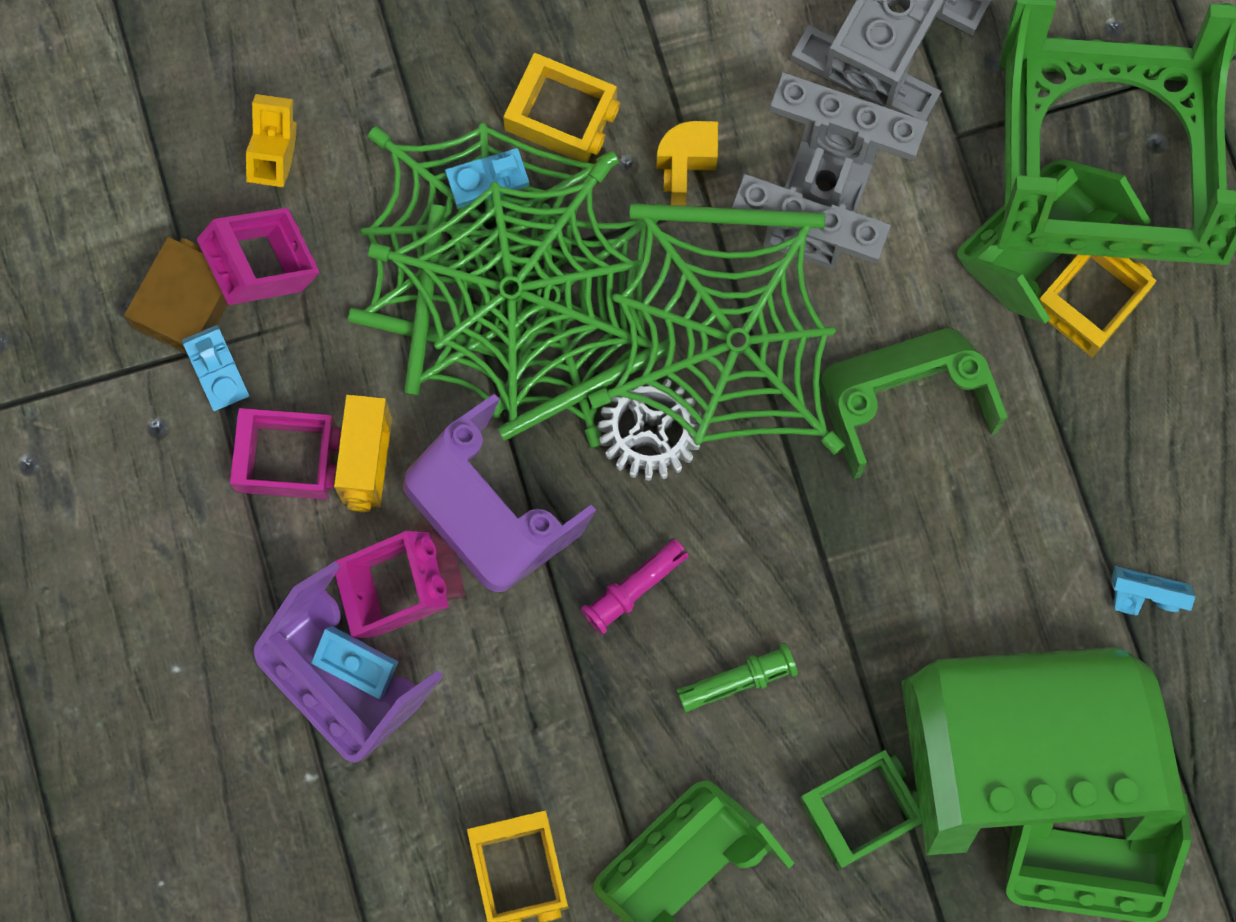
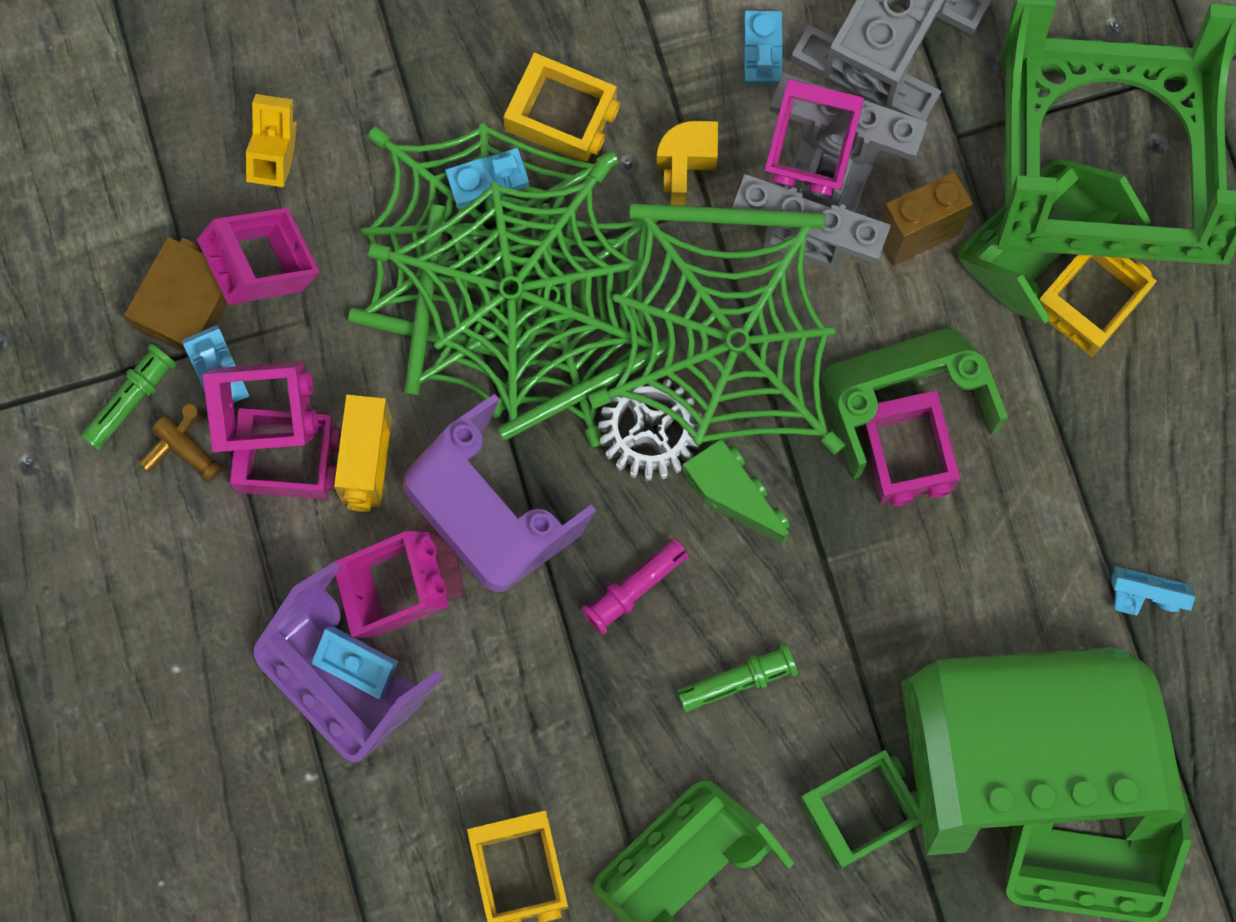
none -> bright green pin [79,343,177,451]
none -> pearl gold piece [139,404,223,484]
none -> dark pink window [202,361,318,452]
none -> bright green slope [682,439,790,544]
none -> medium azure hinge [744,11,782,86]
none -> dark pink window [765,79,865,196]
none -> dark pink window [860,390,960,507]
none -> pearl gold brick [880,171,973,266]

